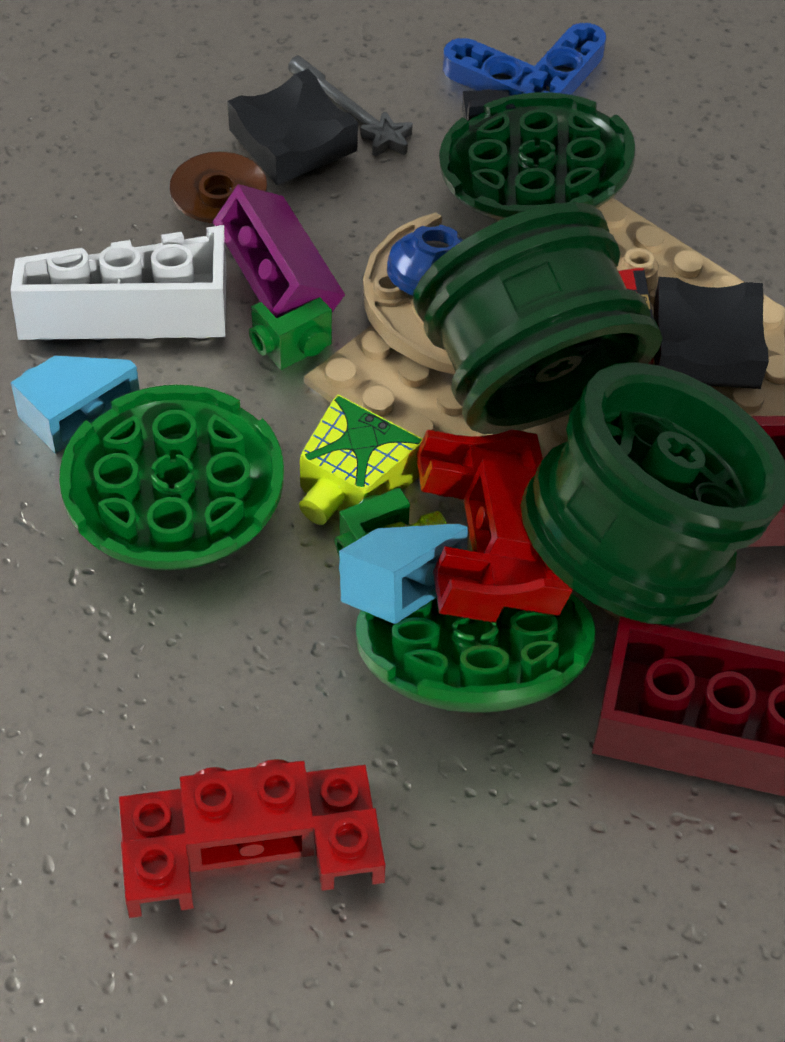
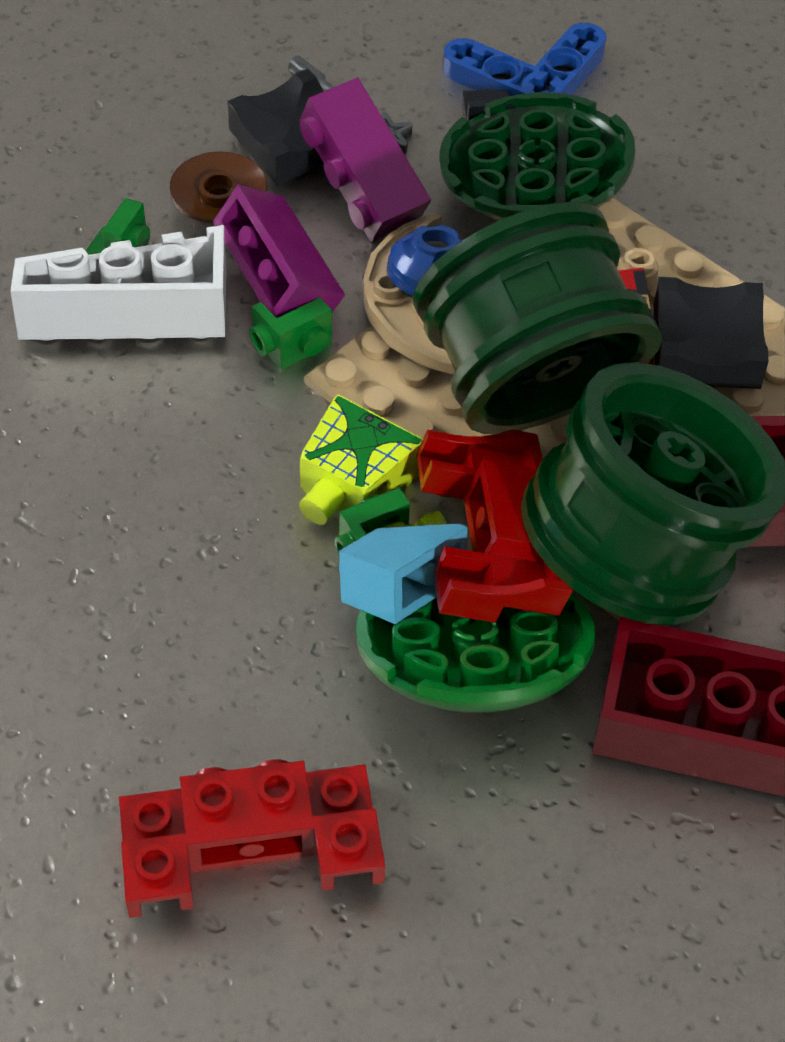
medium azure slope [11,356,140,454] -> none
green brick [59,385,284,570] -> none
none -> green bracket [86,198,150,255]
none -> magenta brick [299,77,431,243]

